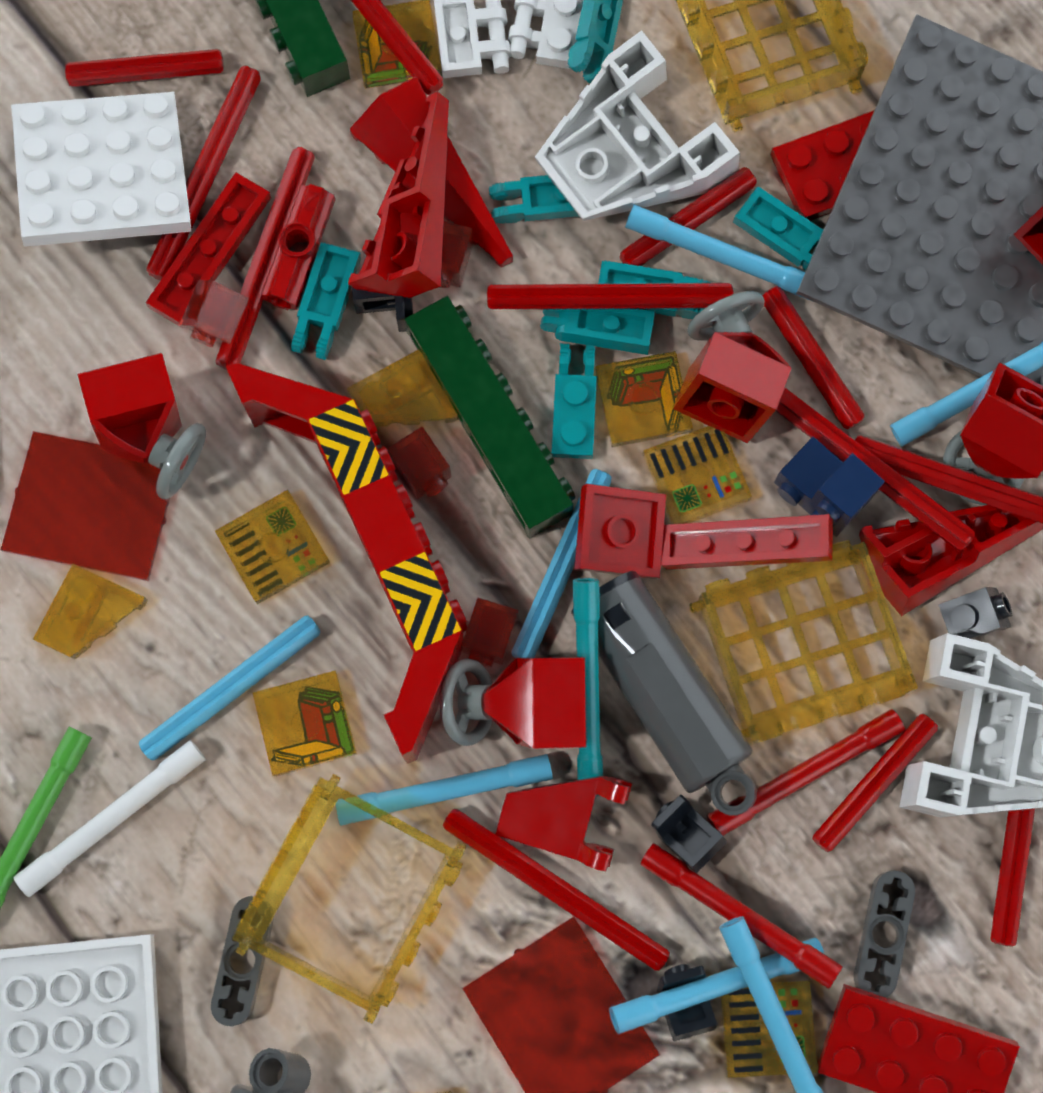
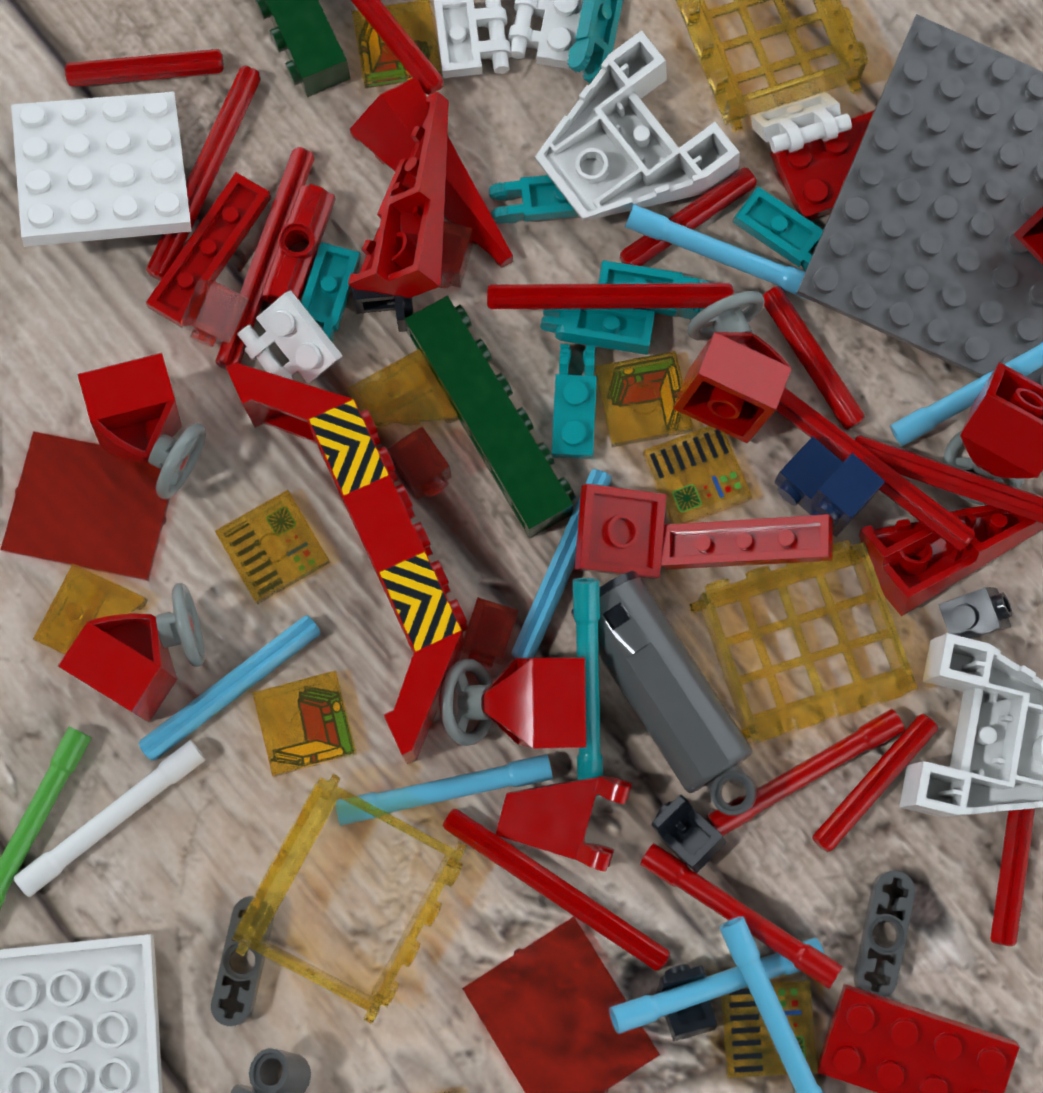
none -> red piece [58,583,205,723]
none -> white plate [237,290,343,383]
none -> white plate [750,91,852,153]

